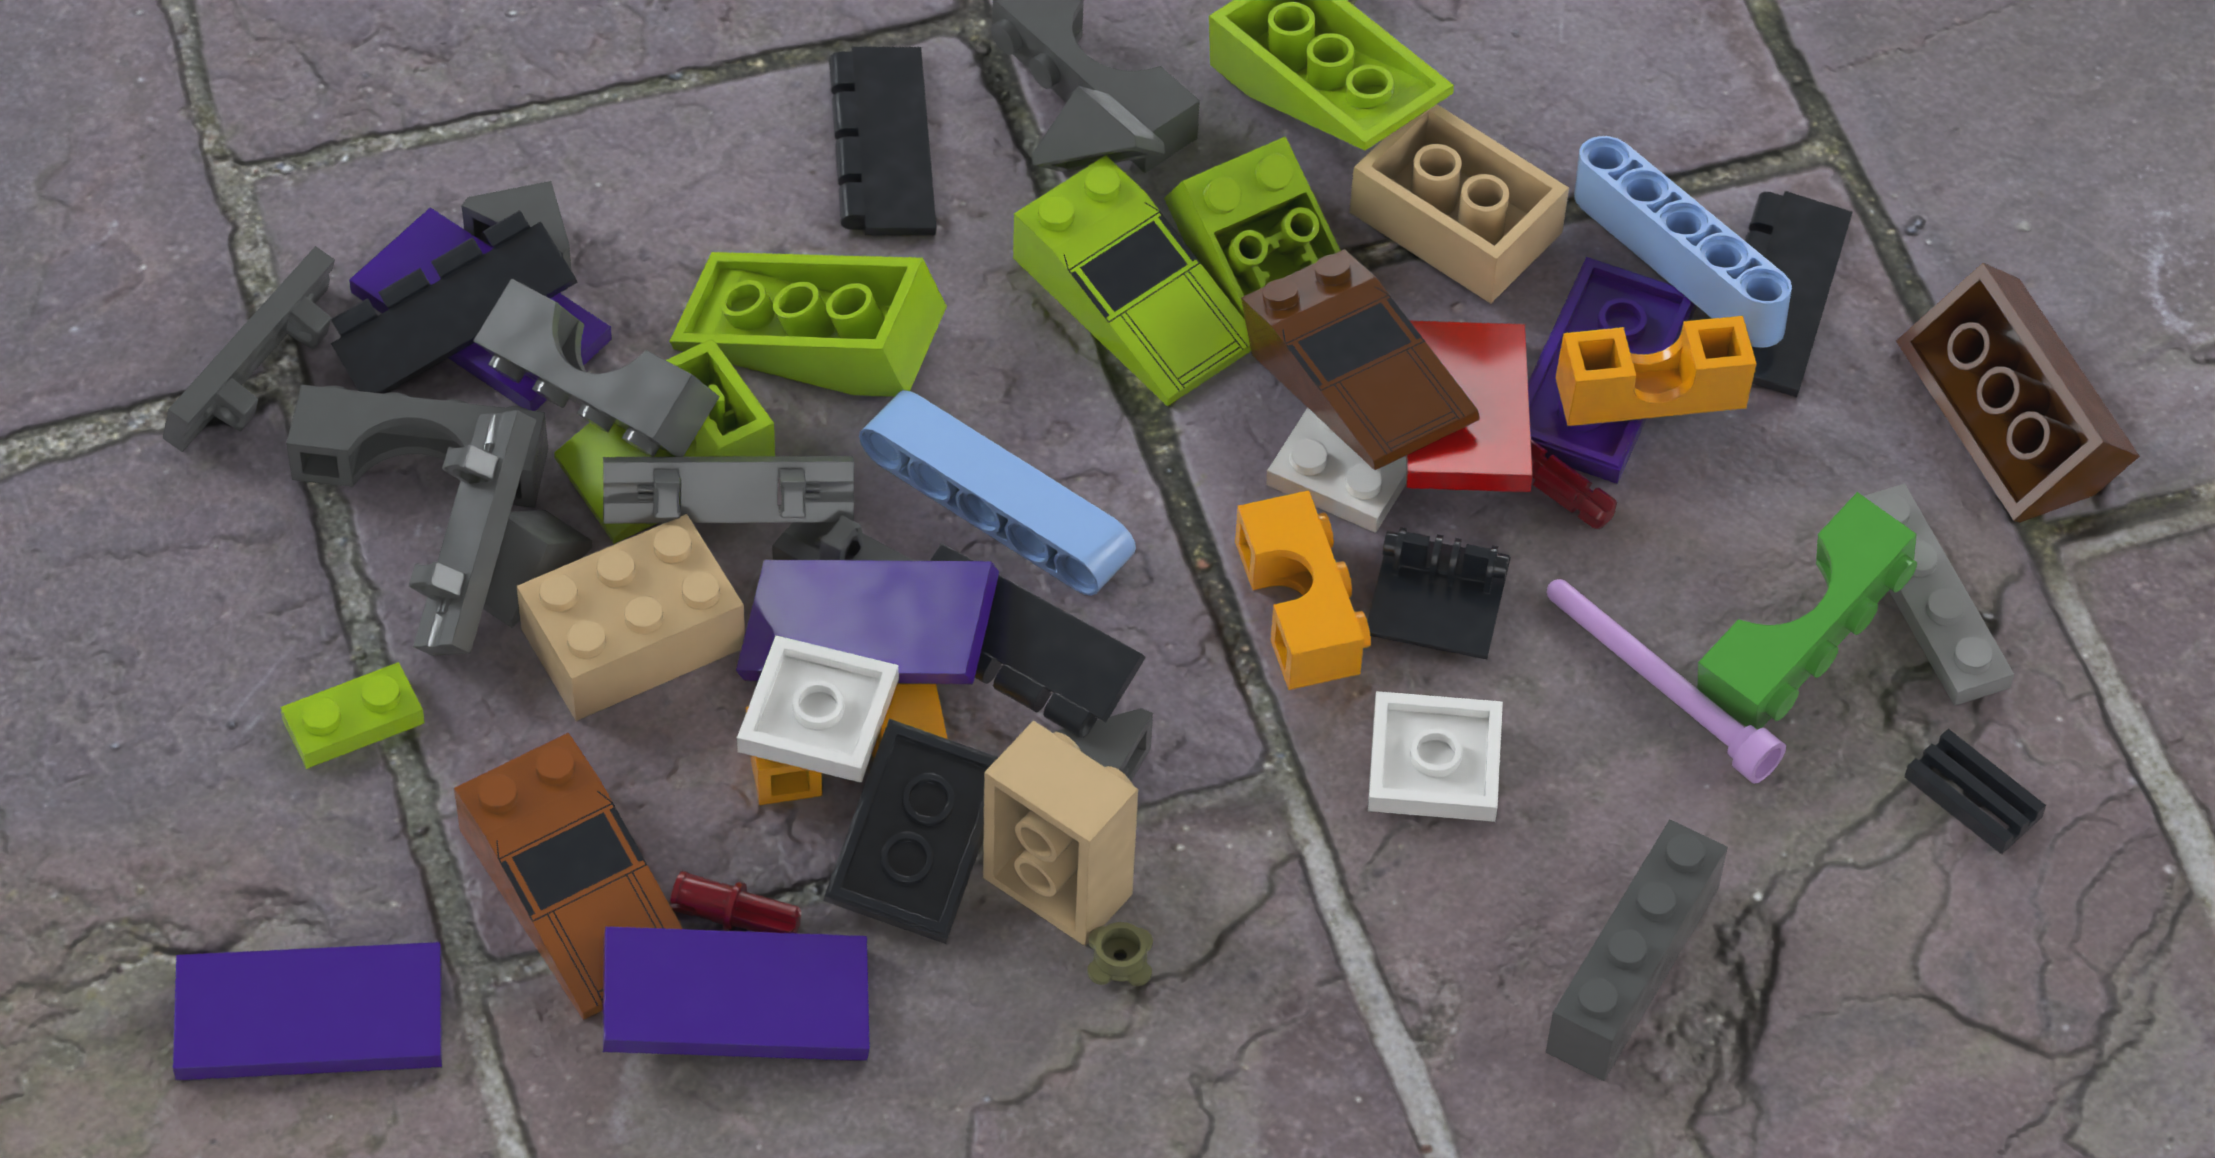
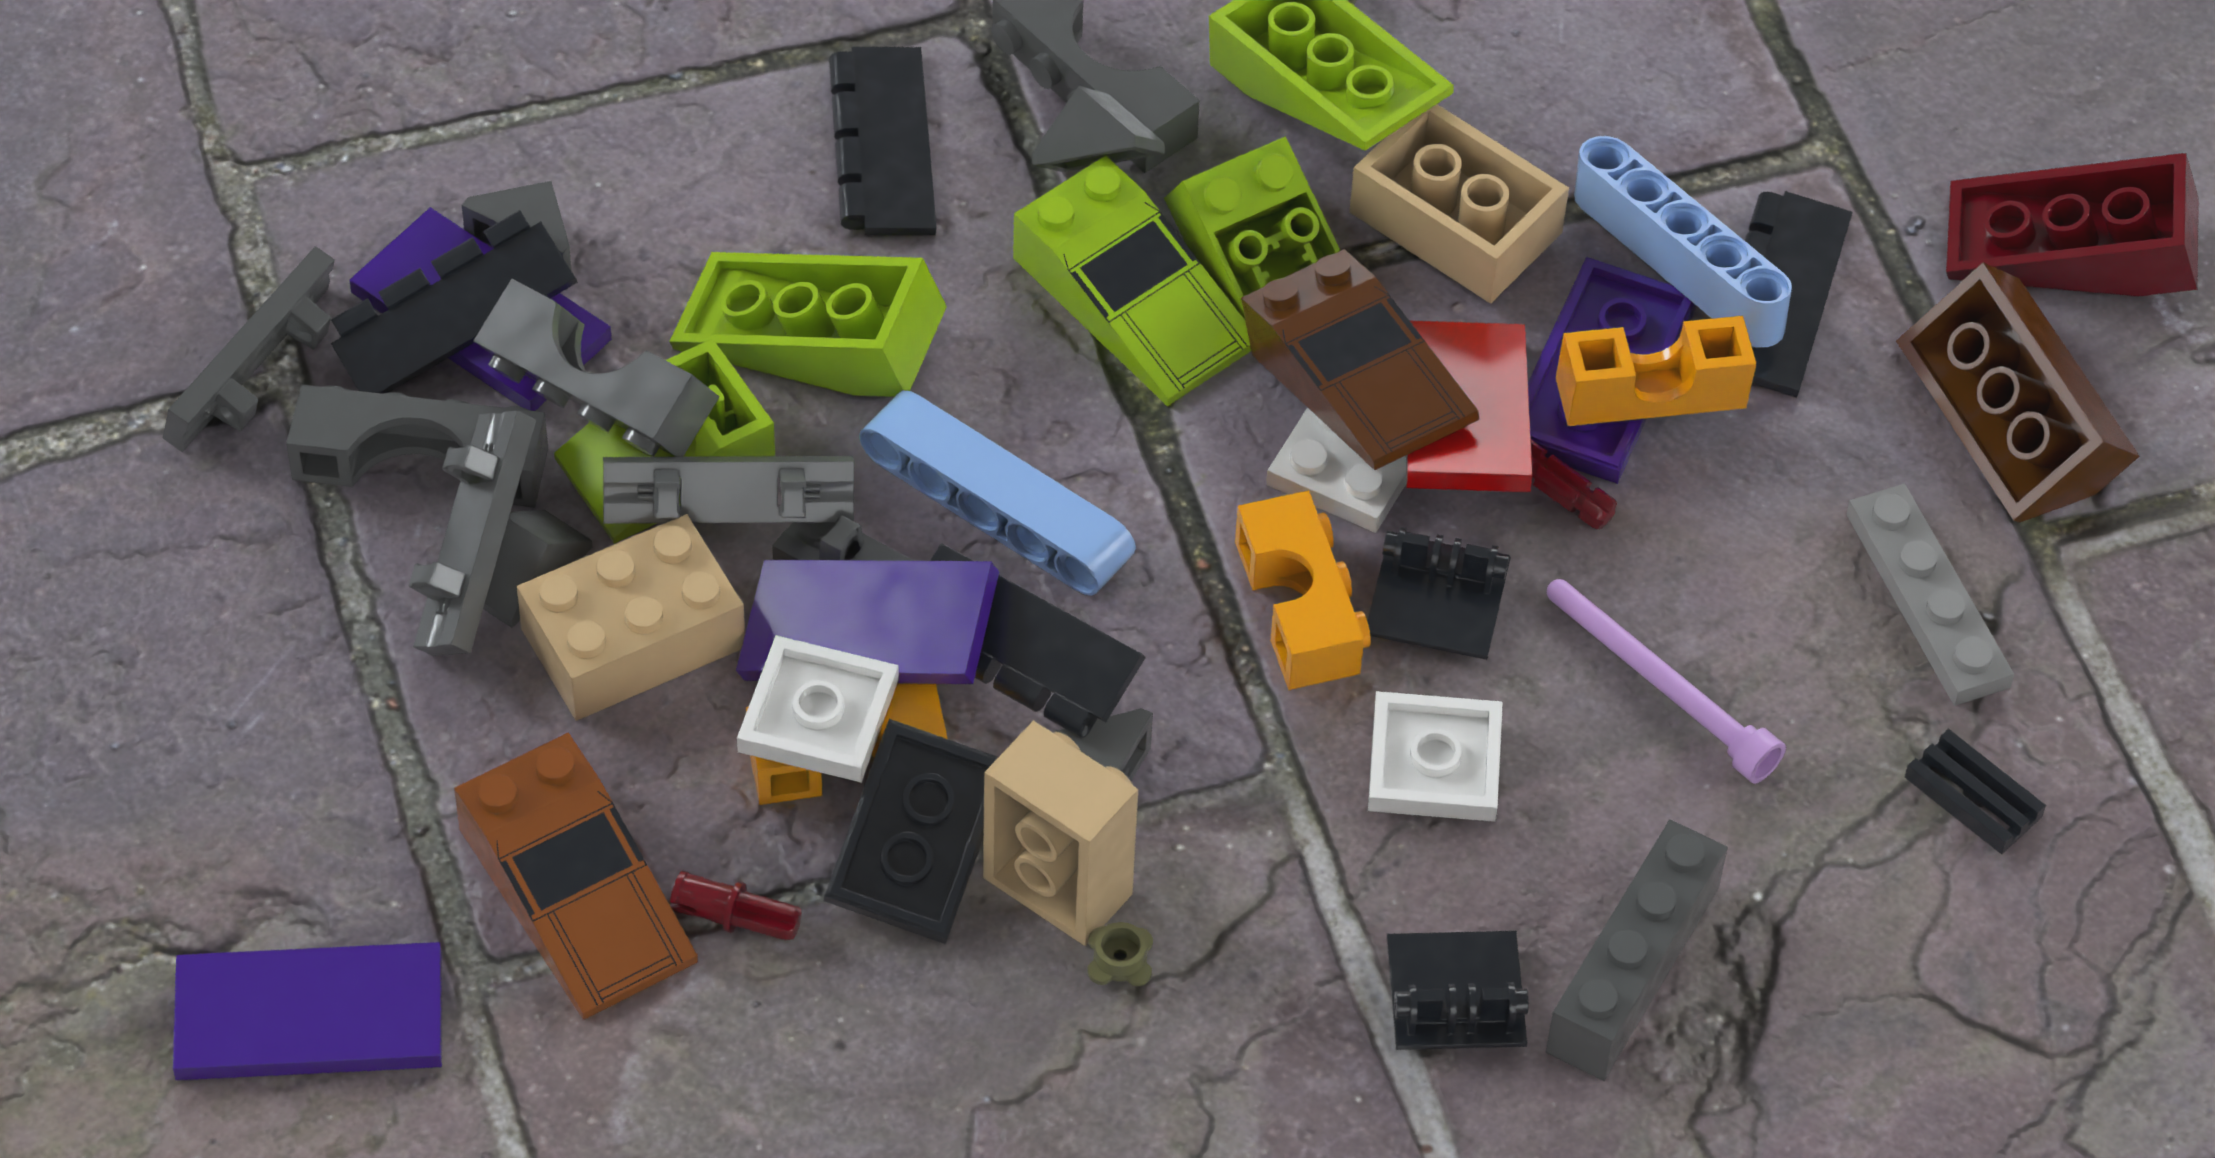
lime plate [280,662,425,769] -> none
dark purple tile [603,926,870,1061] -> none
bright green arch [1697,492,1917,730] -> none
none -> black hinge [1386,931,1529,1050]
none -> dark red slope [1946,153,2199,296]

